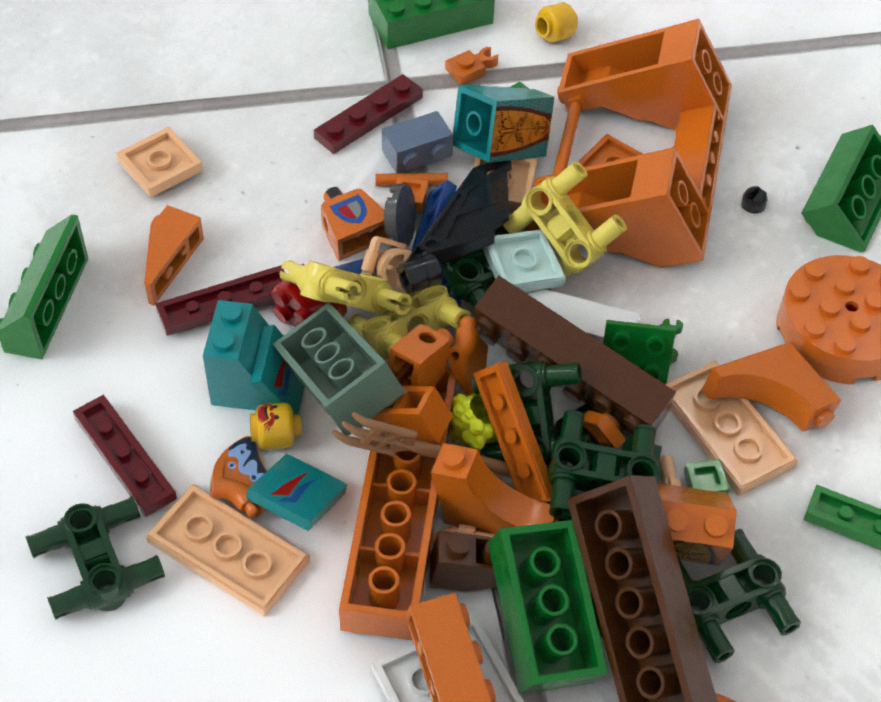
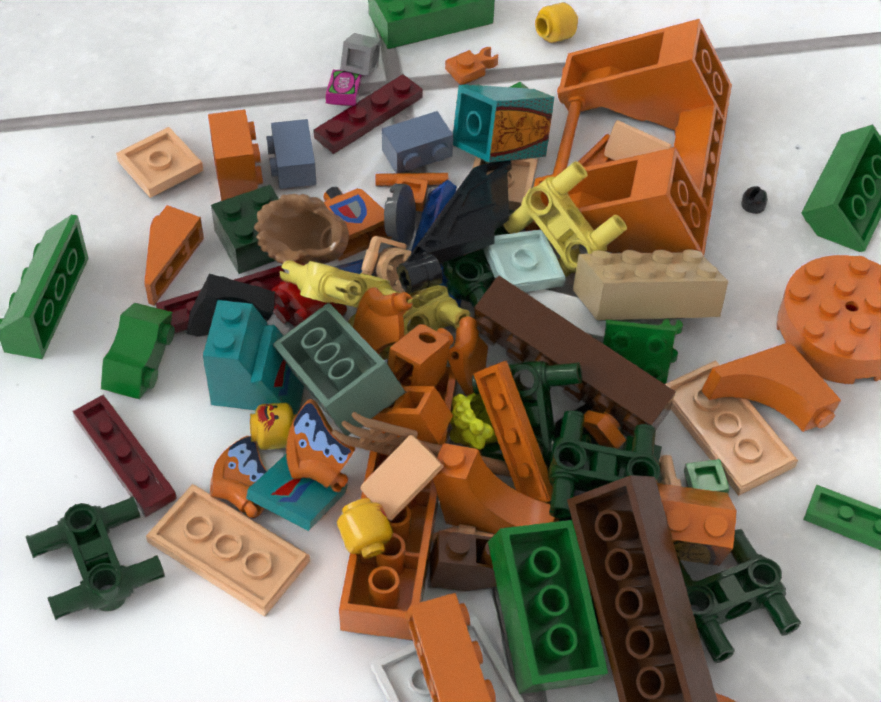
none -> green brick [101,303,175,399]
none -> black brick [187,273,275,337]
none -> orange brick [208,109,263,201]
none -> dark green brick [211,184,279,274]
none -> medium nougat hair [254,194,349,265]
none -> sand blue brick [266,119,316,189]
none -> orange arm [286,399,356,492]
none -> dark pink tile [326,69,362,106]
none -> yellow head [337,498,393,559]
none -> light grey brick [340,33,382,76]
none -> orange arm [353,287,413,354]
none -> light nougat slope [360,435,444,521]
none -> tan brick [573,249,728,320]
none -> light nougat slope [604,120,671,160]

